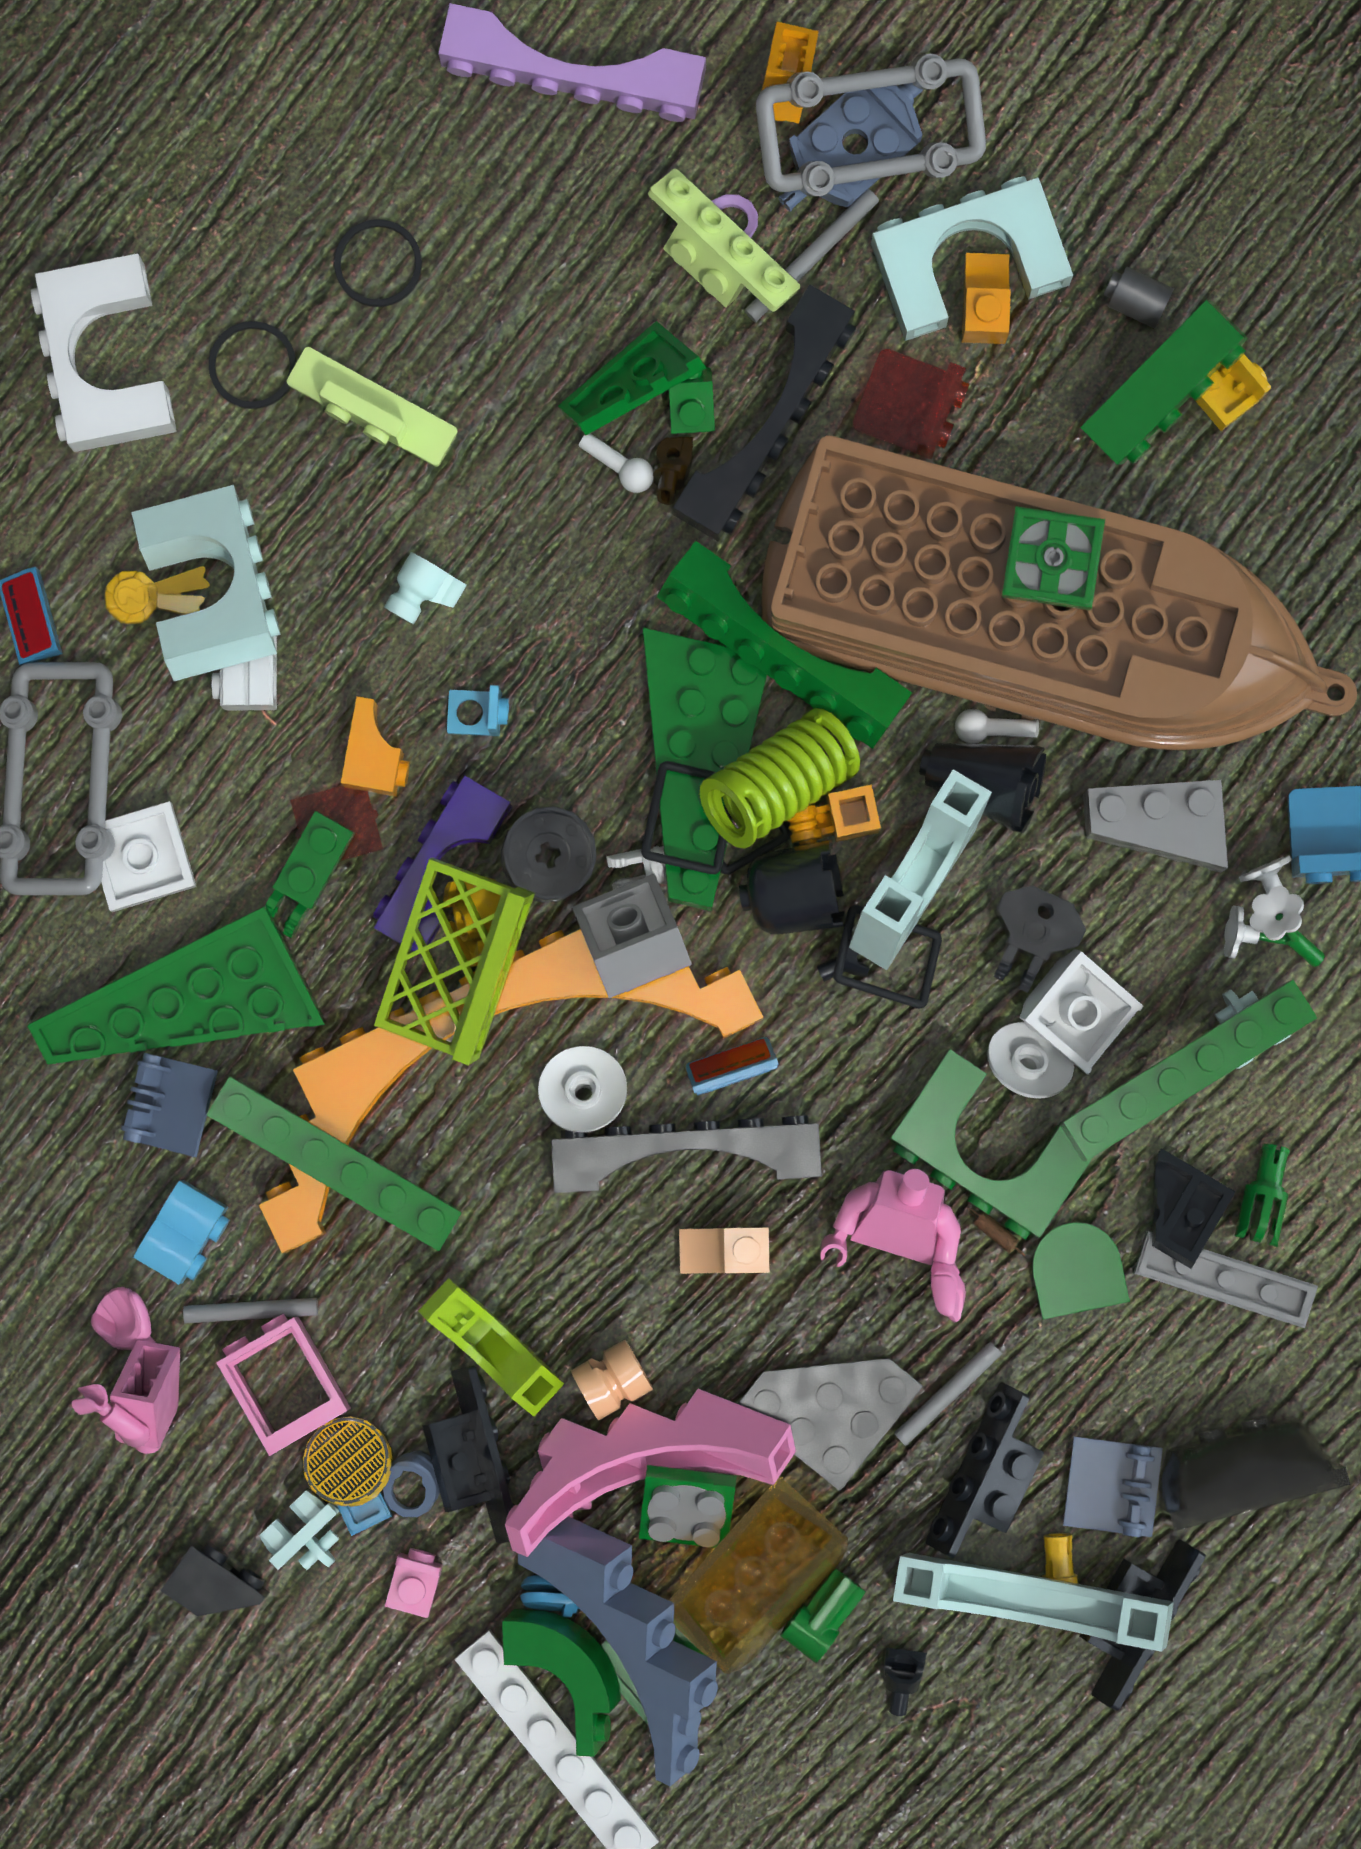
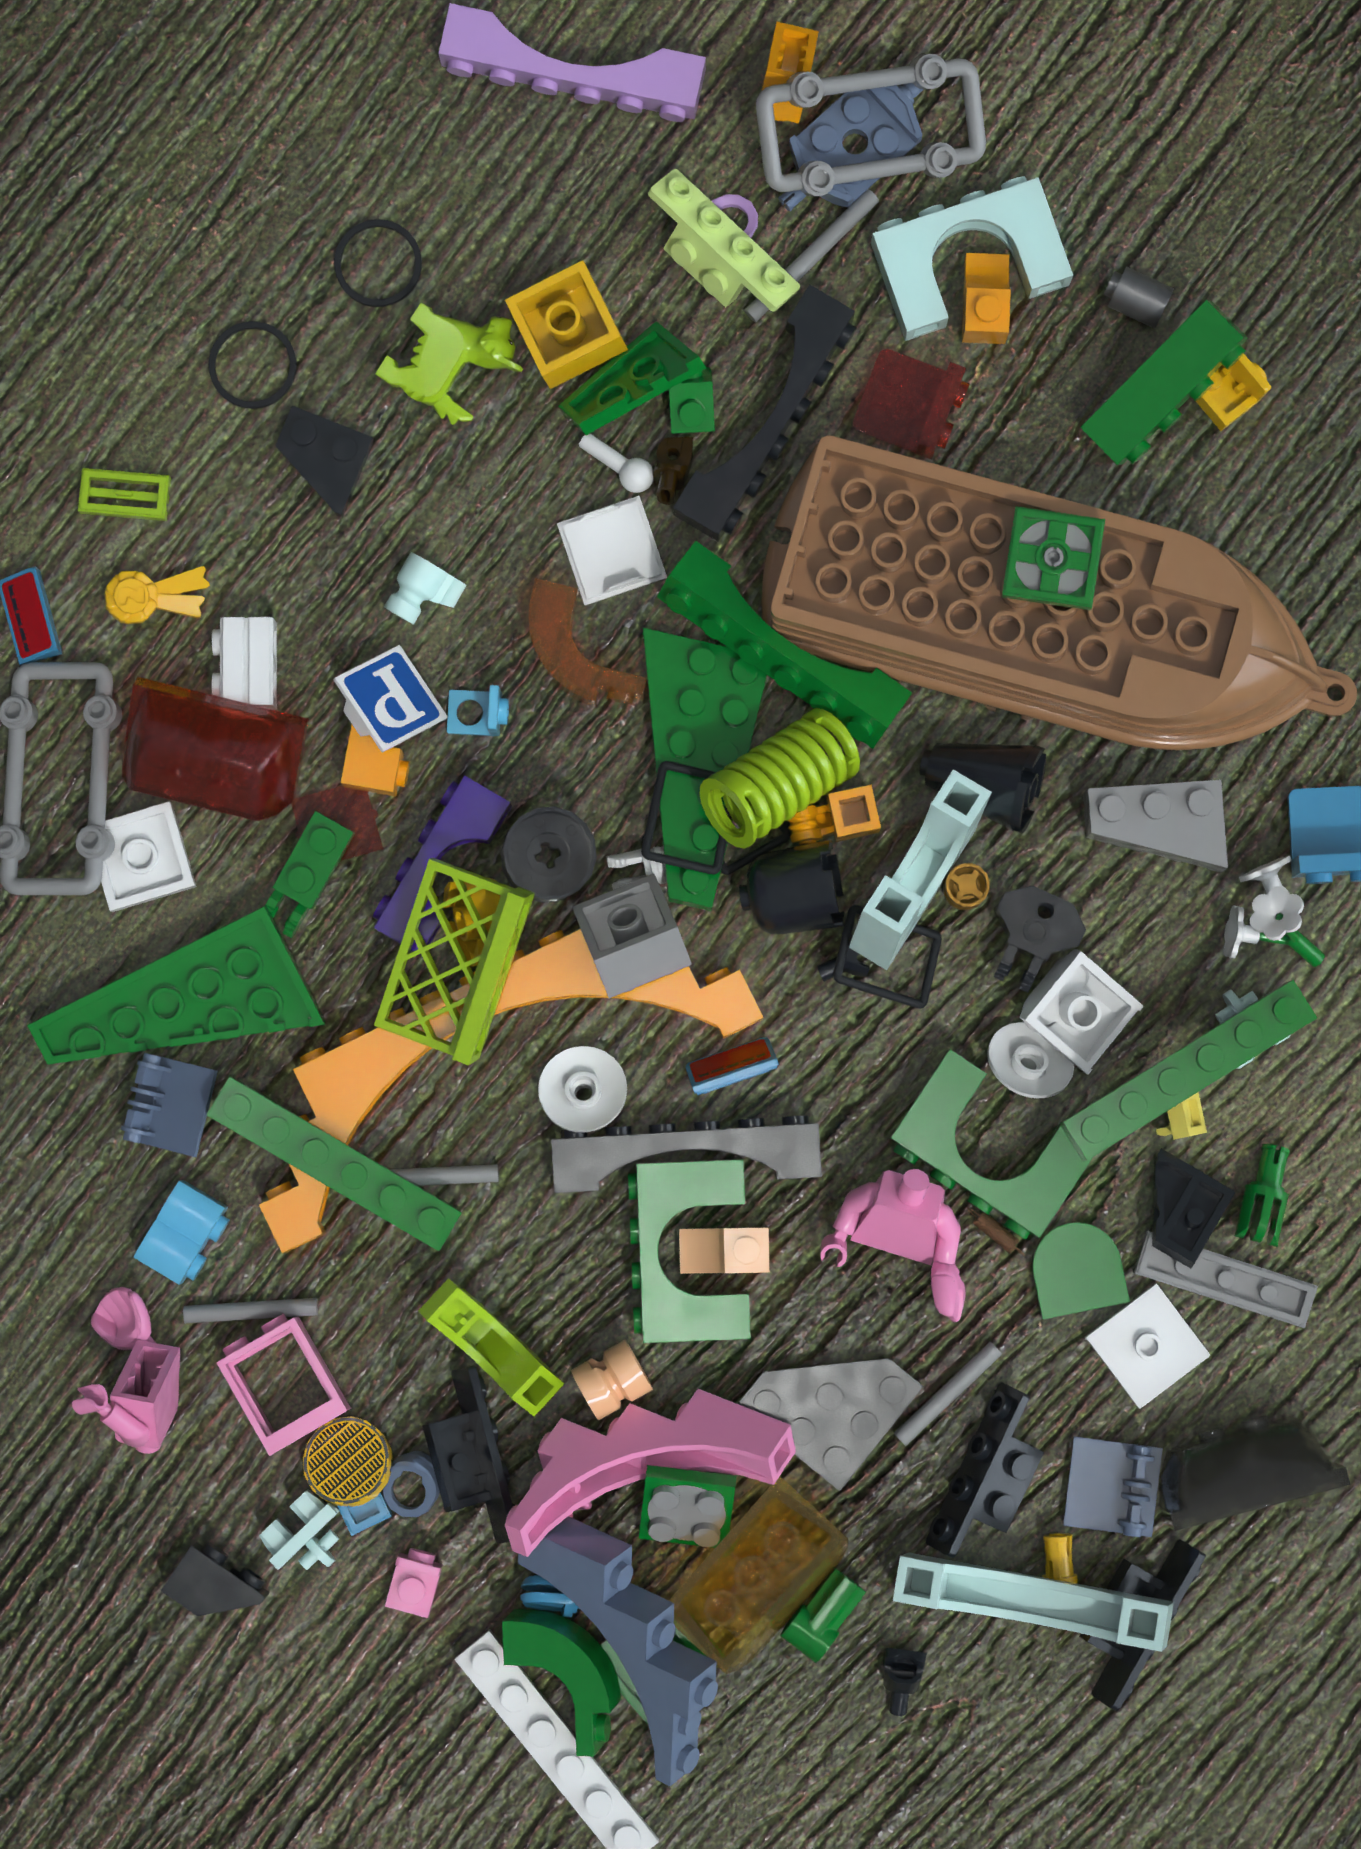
white arch [31,253,177,452] -> none
light aqua arch [131,485,281,681] -> none
yellowish green bracket [287,347,458,467] -> none
white bar [955,709,1039,744] -> none
none -> lime tile [78,468,171,521]
none -> clear red windscreen [121,677,309,821]
none -> black wing [275,406,374,518]
none -> piece [333,645,448,753]
none -> lime animal [375,302,523,425]
none -> light grey bar [390,1164,499,1186]
none -> yellow brick [505,260,628,389]
none -> clear orange arch [528,578,647,707]
none -> white piece [557,496,667,606]
none -> arch [628,1160,751,1343]
none -> pearl gold wheel [943,863,990,910]
none -> white plate [1085,1284,1211,1409]
none -> light yellow tile [1156,1092,1207,1140]

